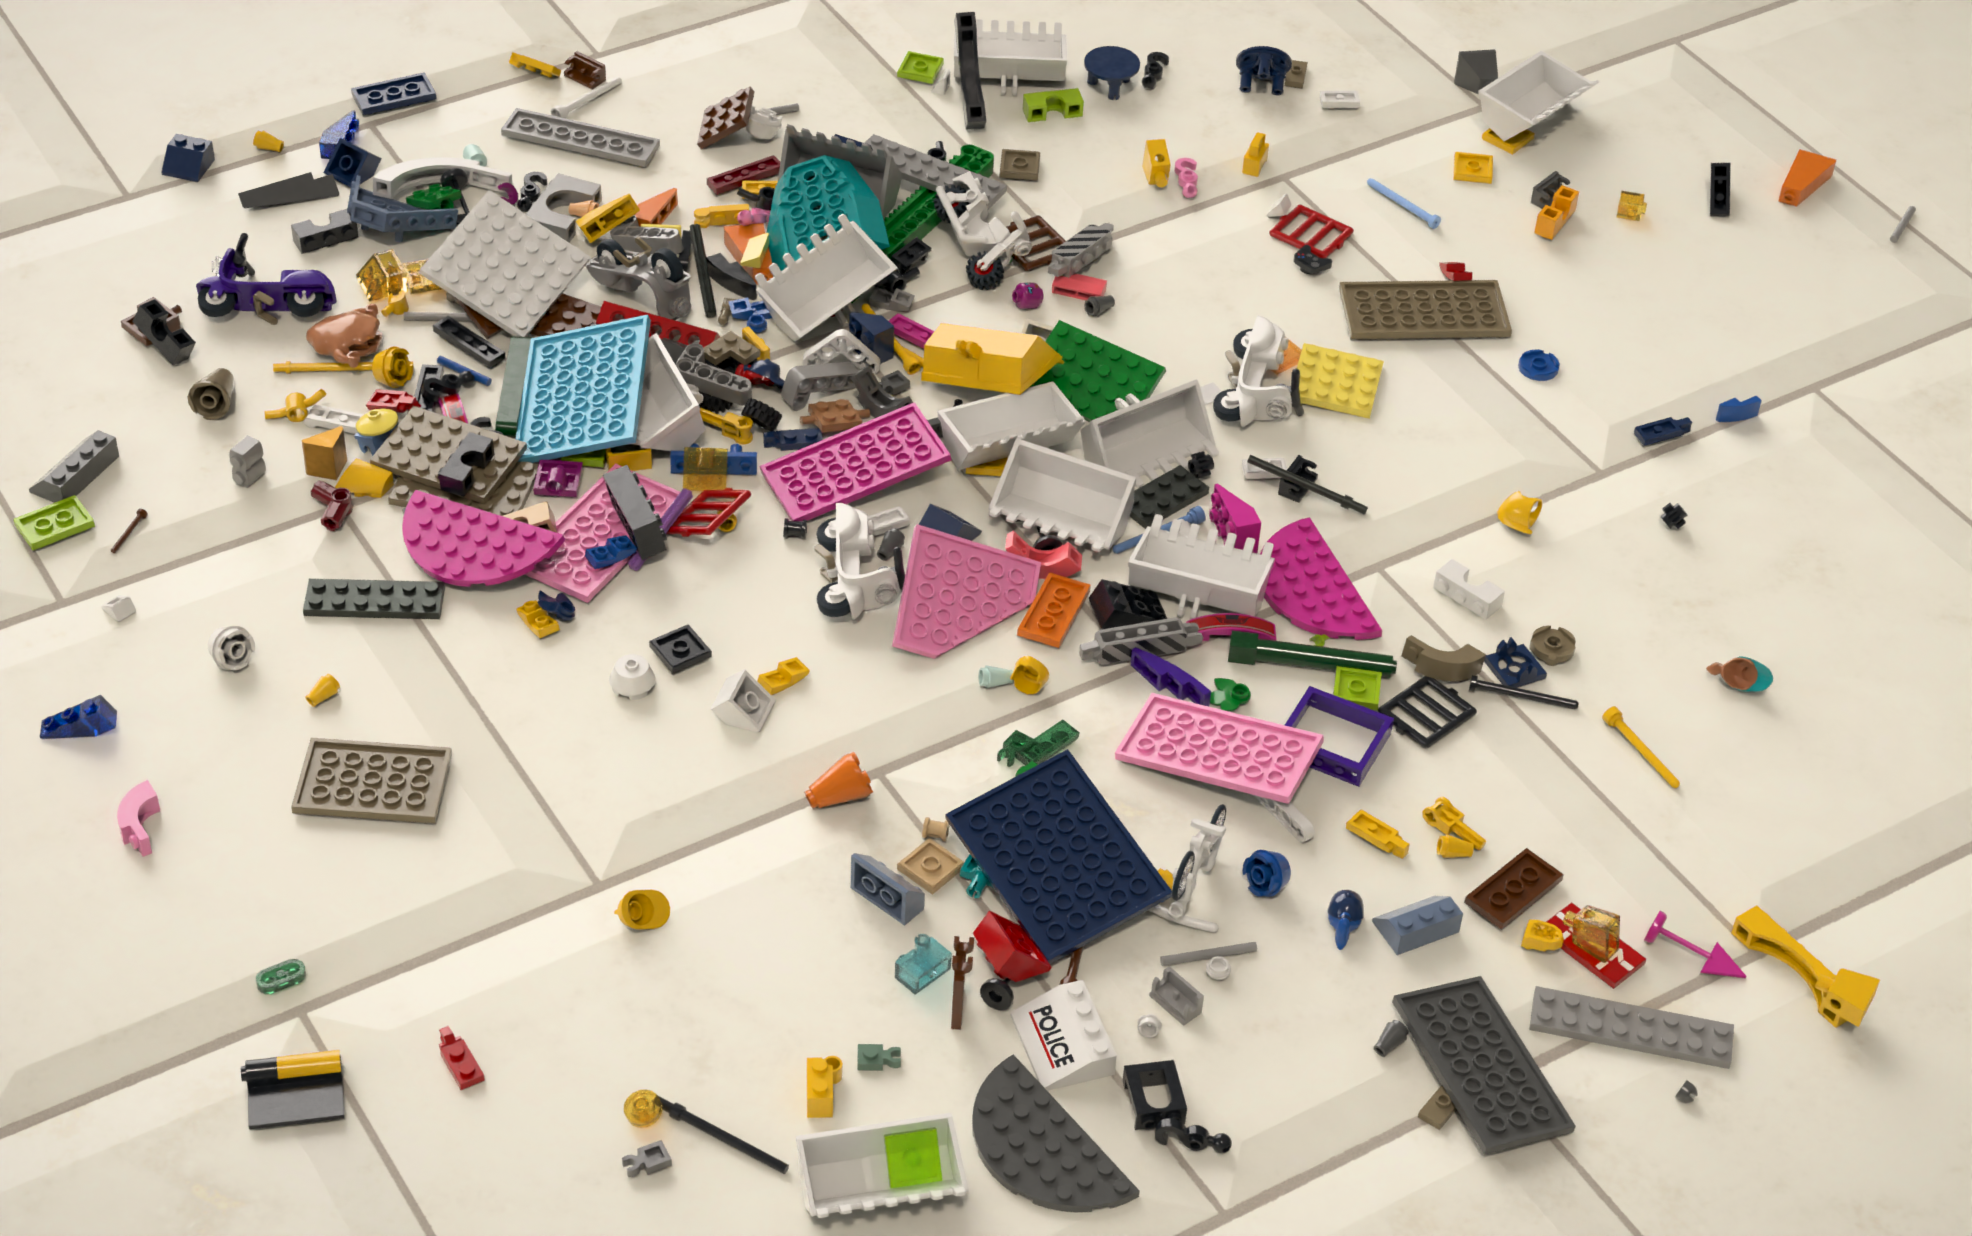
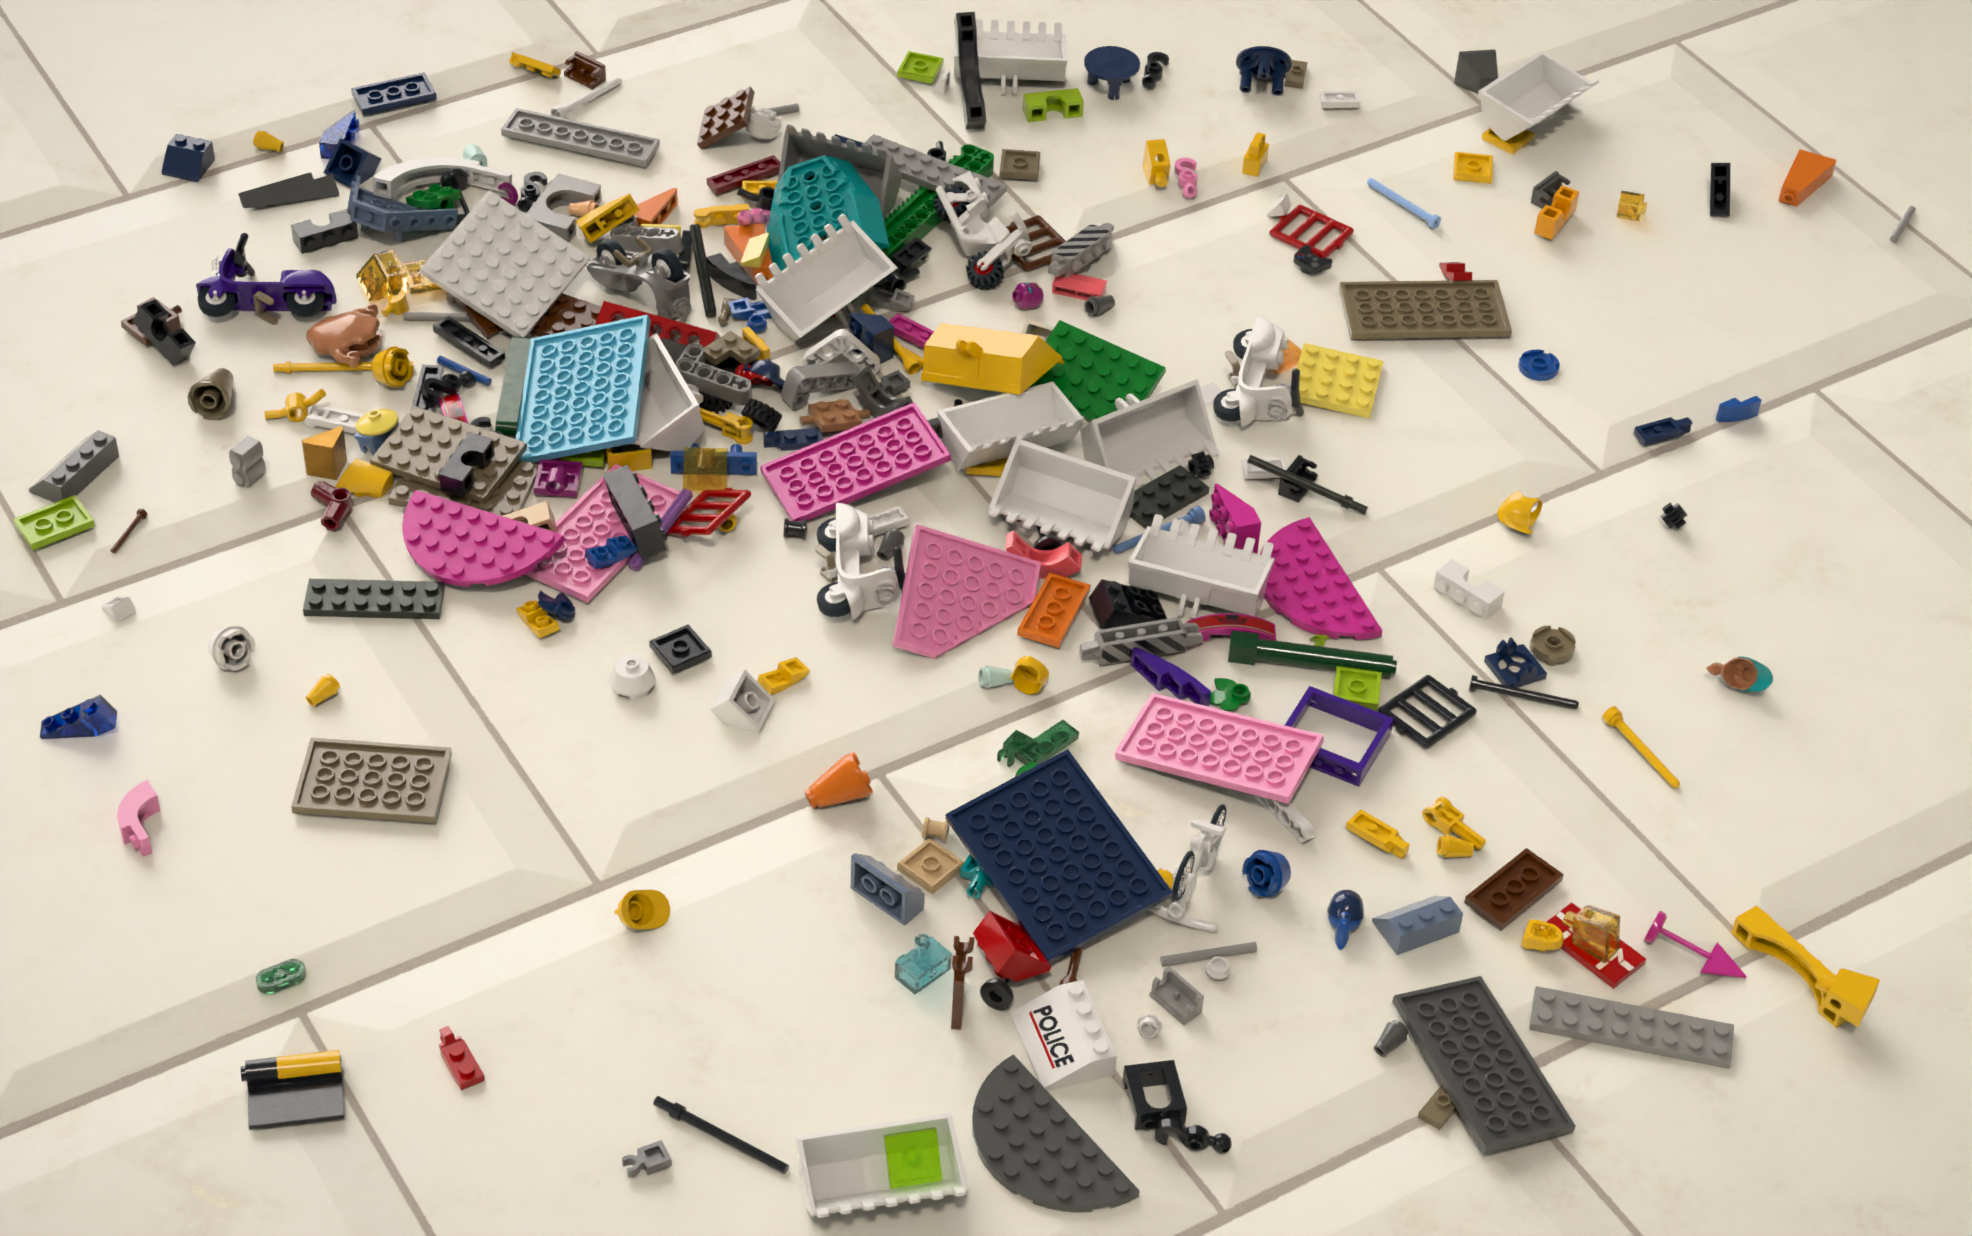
red hinge [366,389,421,413] -> none
clear yellow plate [624,1089,662,1128] -> none
yellow hinge [807,1056,843,1118] -> none
sand green plate [857,1044,901,1071] -> none
dark blue slope [919,503,982,541] -> none
dark tan arch [1401,635,1486,681] -> none
dark grey hinge [1675,1080,1698,1103] -> none

